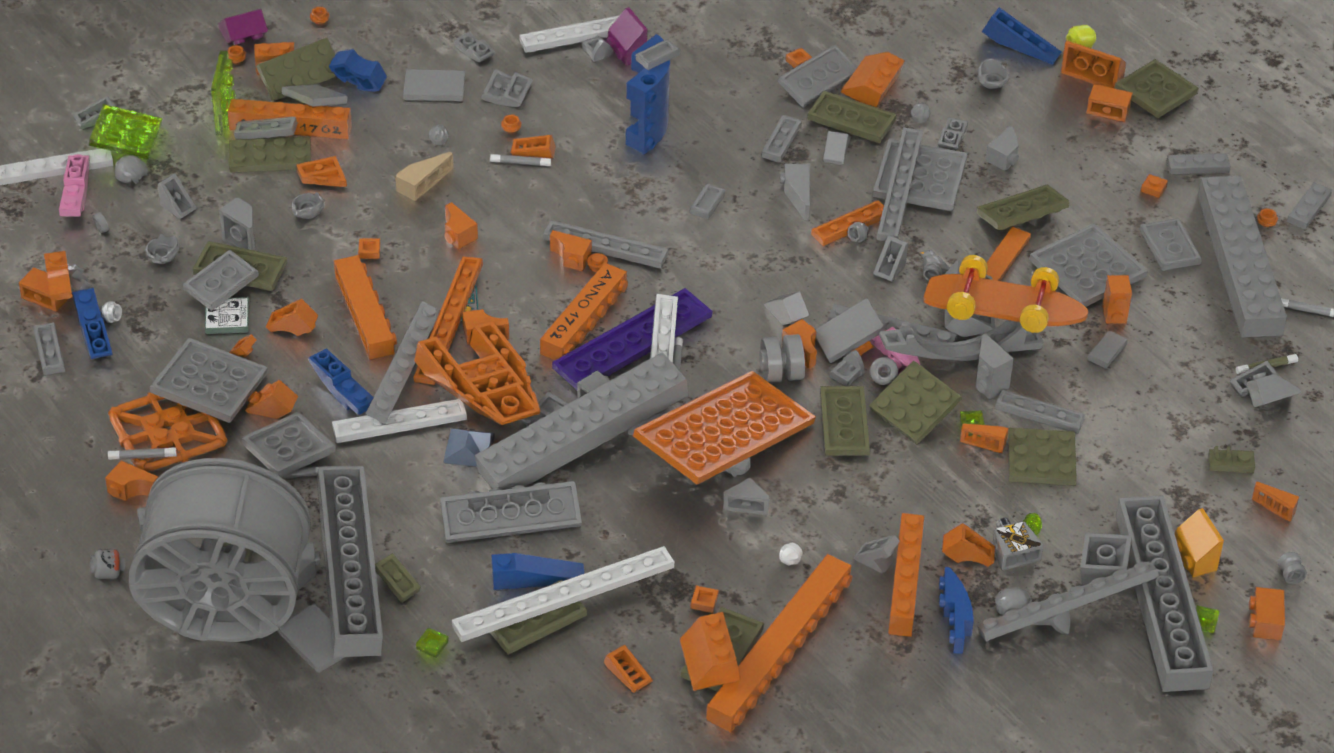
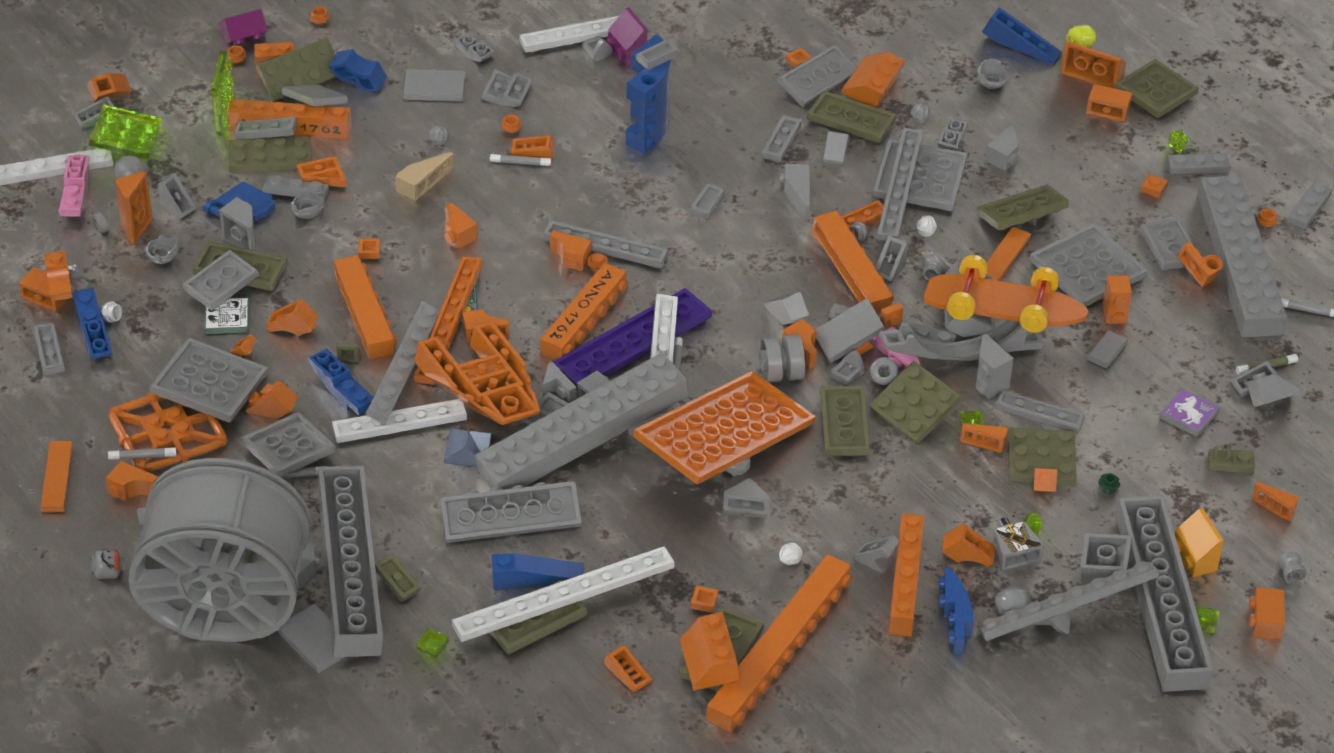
none -> orange tile [41,441,73,512]
none -> orange slope [87,73,132,103]
none -> orange slope [115,171,153,245]
none -> blue piece [203,182,275,221]
none -> light grey plate [264,176,329,199]
none -> olive slope [336,343,361,363]
none -> light grey slope [542,362,577,403]
none -> orange brick [812,210,894,314]
none -> orange plate [880,302,903,329]
none -> white plate [916,215,937,236]
none -> orange plate [1033,468,1057,492]
none -> dark green plate [1098,473,1121,494]
none -> tile [1159,388,1220,437]
none -> clear neon green plate [1168,130,1189,153]
none -> orange plate [1177,242,1223,287]

